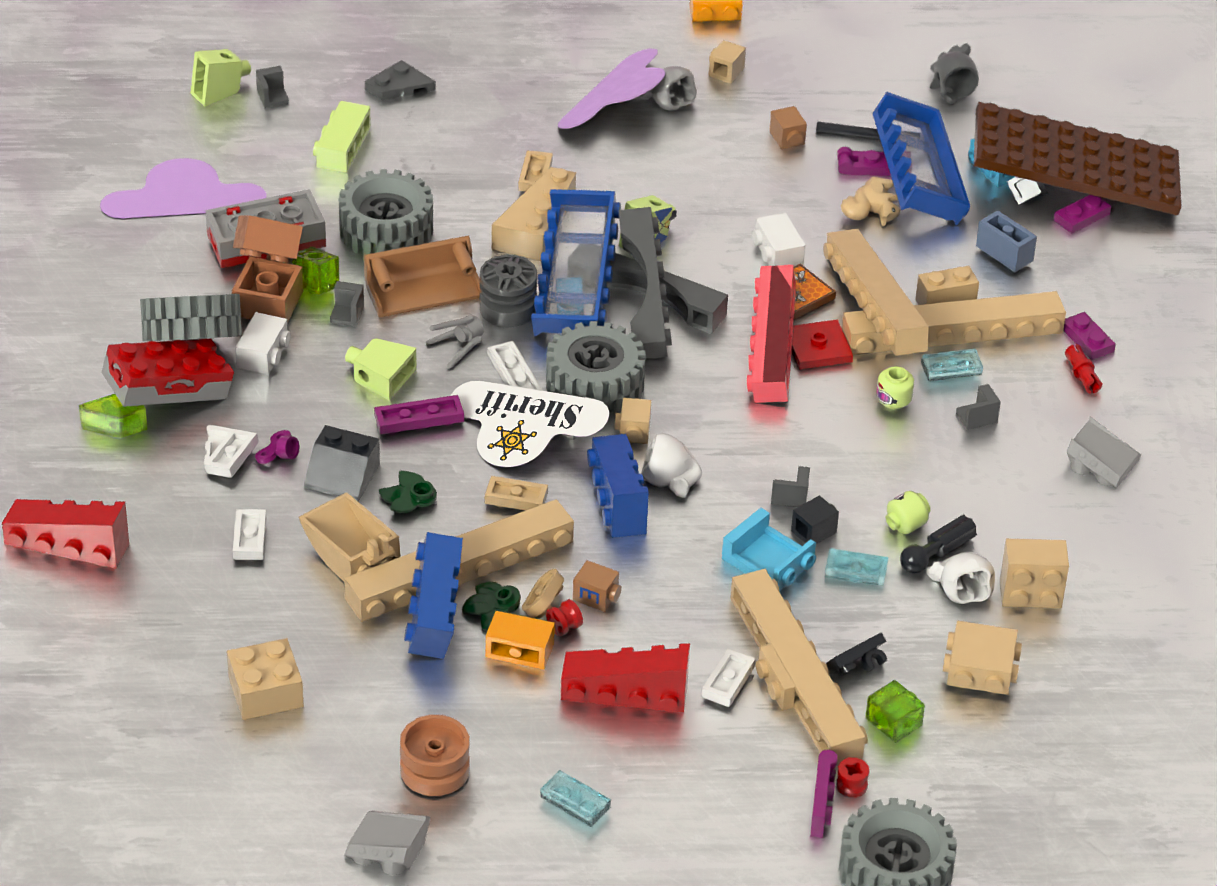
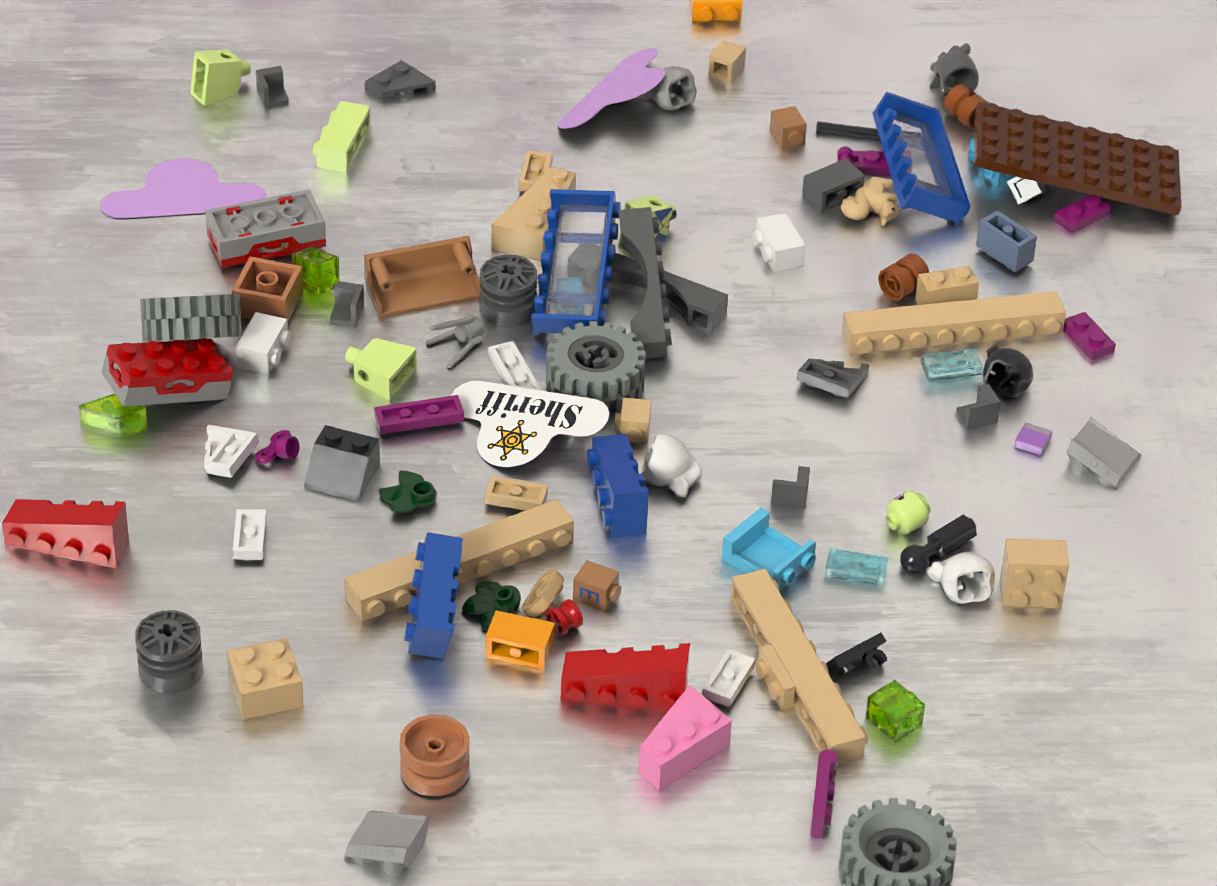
nougat brick [233,215,303,263] -> none
tan piece [298,492,401,582] -> none
light grey wheel [339,169,433,255] -> none
clear light blue plate [540,770,611,827] -> none
brick [747,265,796,403] -> none
black brick [791,495,839,544] -> none
red plate [792,319,853,370] -> none
tile [794,264,836,320] -> none
tan brick [823,229,929,356] -> none
red wheel [836,757,870,798] -> none
yellowish green head [876,366,914,409] -> none
tan brick [943,620,1022,695] -> none
red pin [1065,344,1102,394] -> none
none -> dark grey wheel [135,610,203,693]
none -> bright pink wedge [638,685,732,791]
none -> dark grey wing [796,358,870,398]
none -> dark grey brick [802,159,865,213]
none -> dark orange wheel [878,253,929,301]
none -> dark orange wheel [943,84,989,130]
none -> black piece [983,345,1033,399]
none -> medium lavender tile [1014,423,1052,456]

